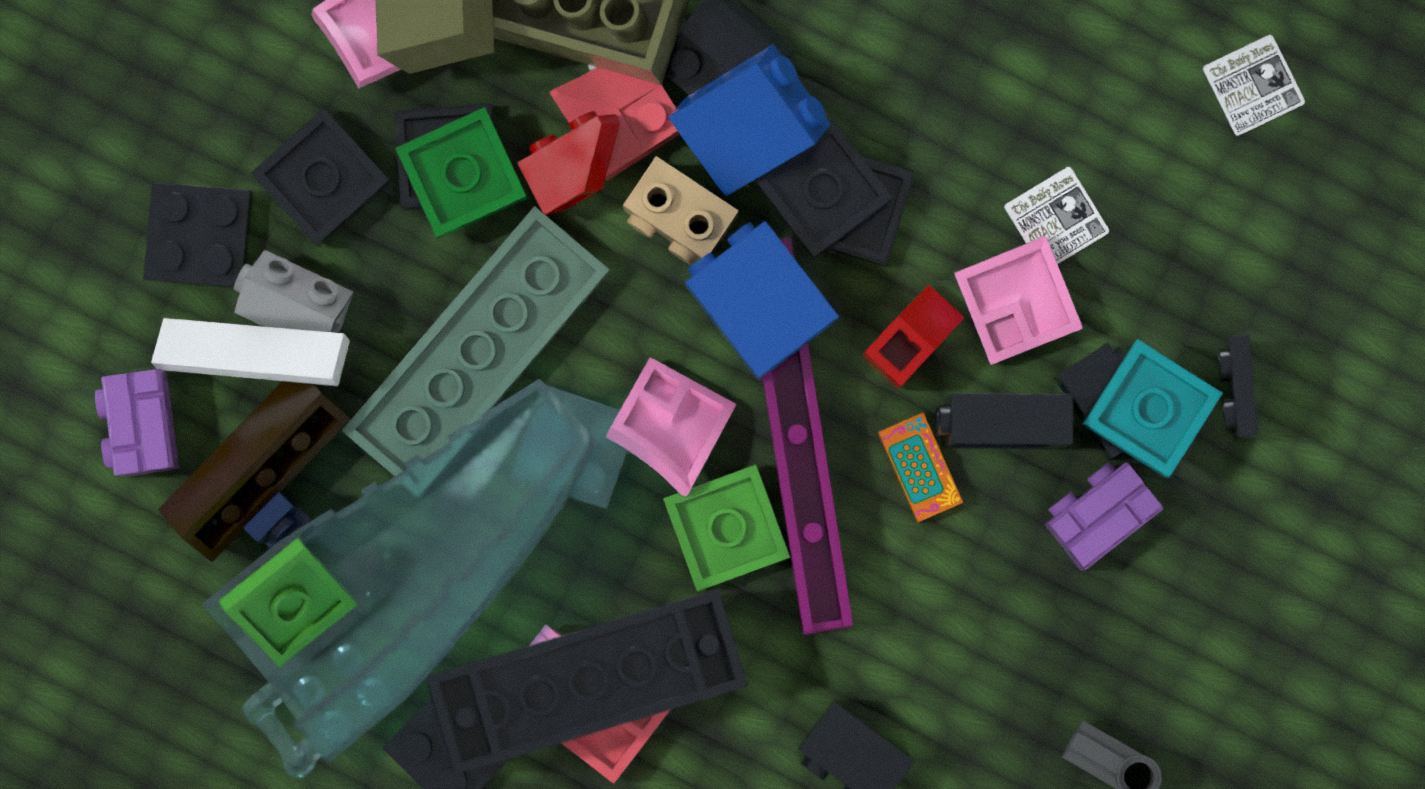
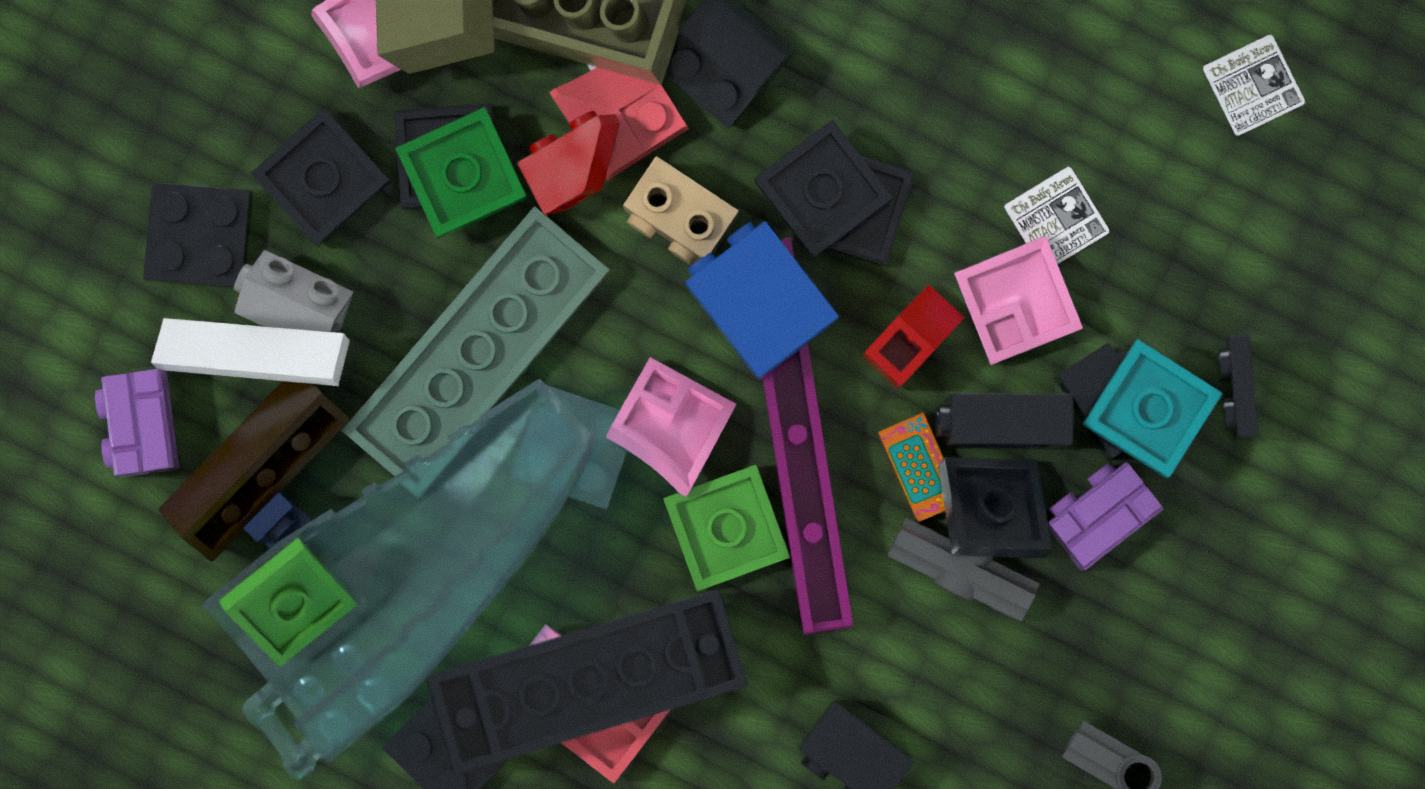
blue brick [668,44,830,197] -> none
none -> dark grey piece [887,518,1040,622]
none -> black plate [938,457,1052,558]

